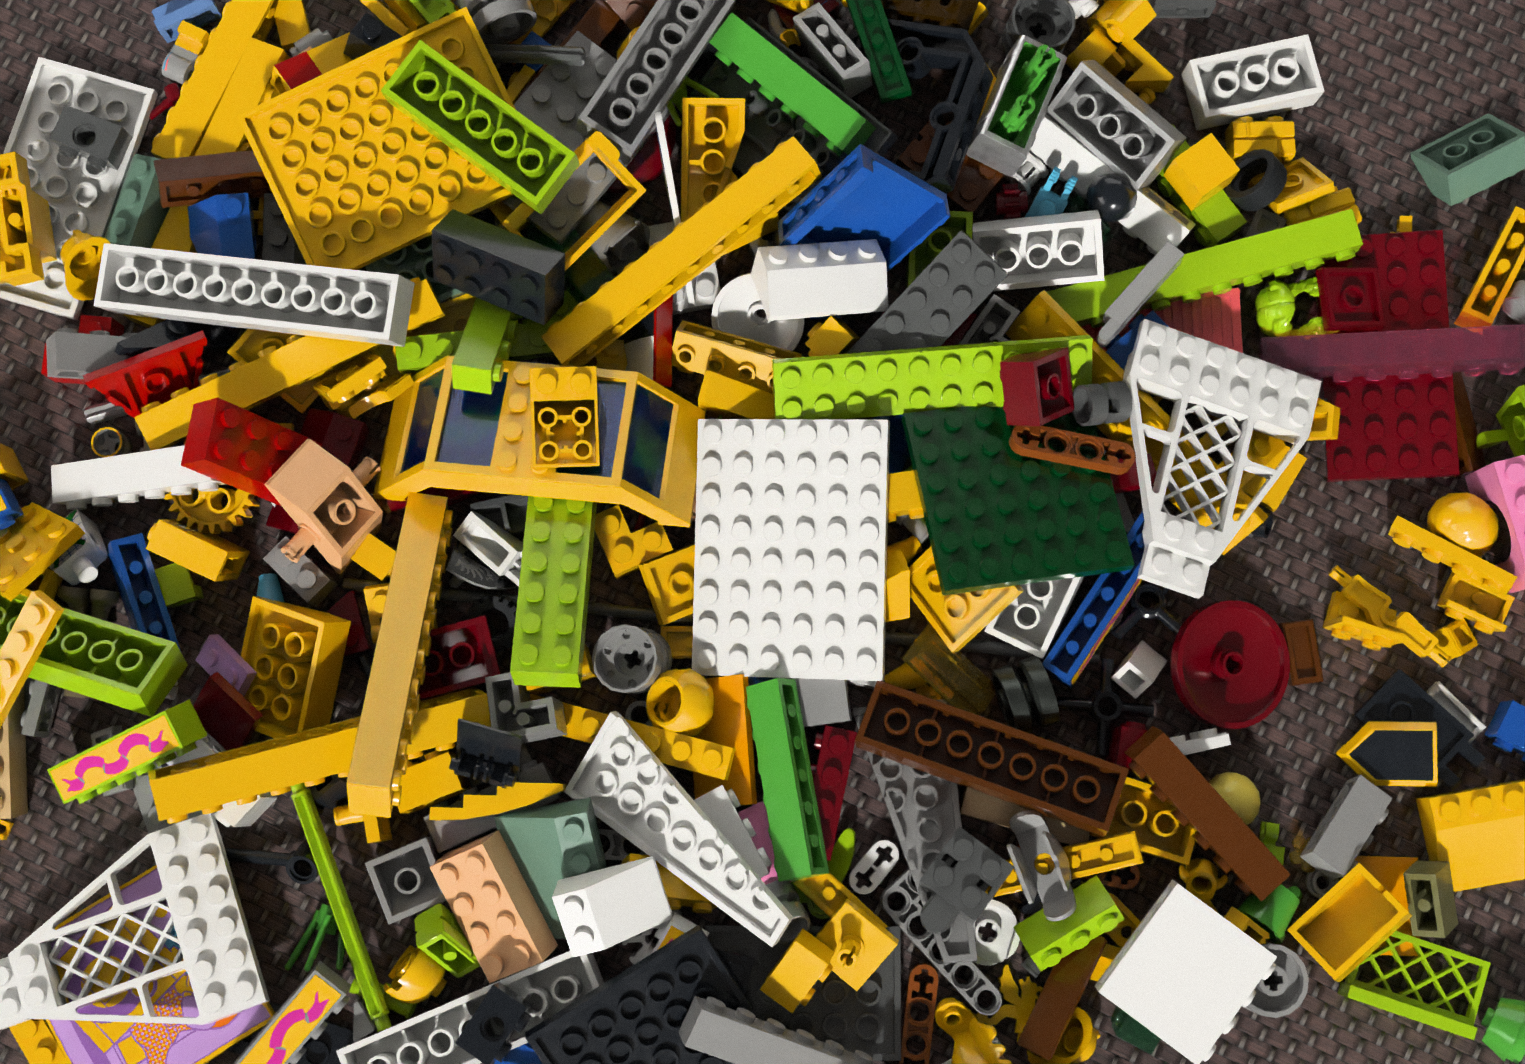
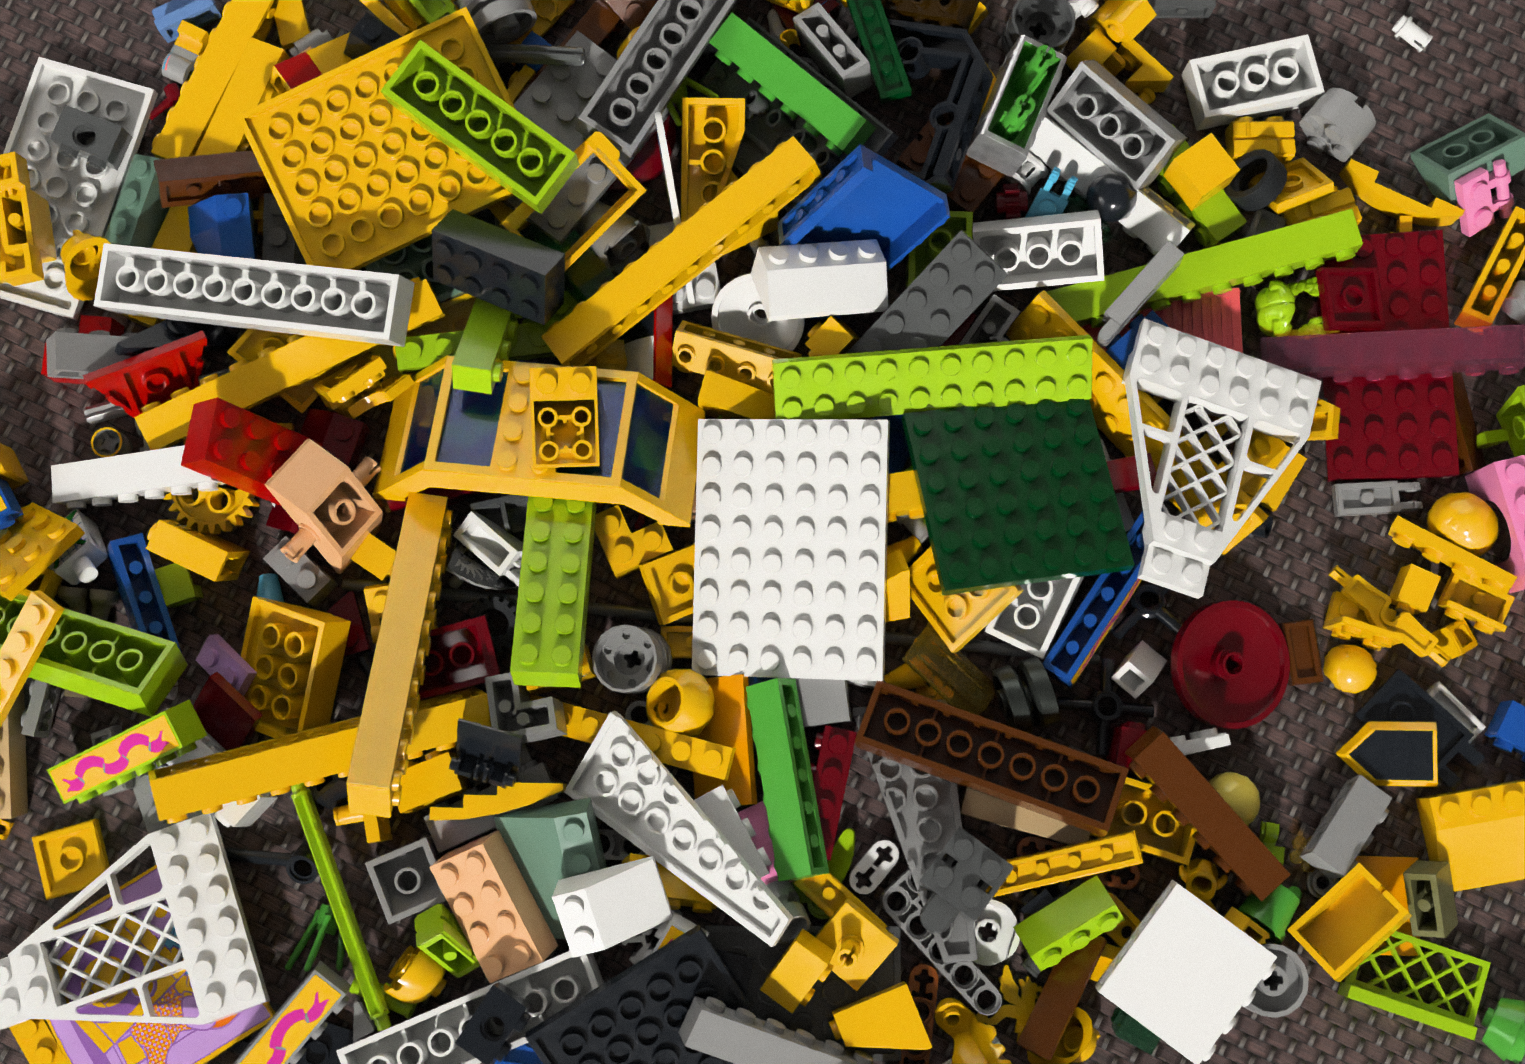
dark red slope [1000,347,1074,426] -> none
light grey piece [1007,810,1077,921] -> none
dark orange beam [1009,426,1136,475] -> none
dark grey wheel [1072,381,1132,426] -> none
none -> yellow tile [32,819,110,900]
none -> yellow slope [829,981,932,1050]
none -> light grey brick [1299,88,1376,162]
none -> yellow hair [1323,644,1377,694]
none -> light grey hinge [1331,481,1423,517]
none -> yellow slope [1339,159,1465,226]
none -> yellow brick [1389,564,1441,616]
none -> white pin [1391,15,1433,53]
none -> bright pink plate [1454,159,1514,237]

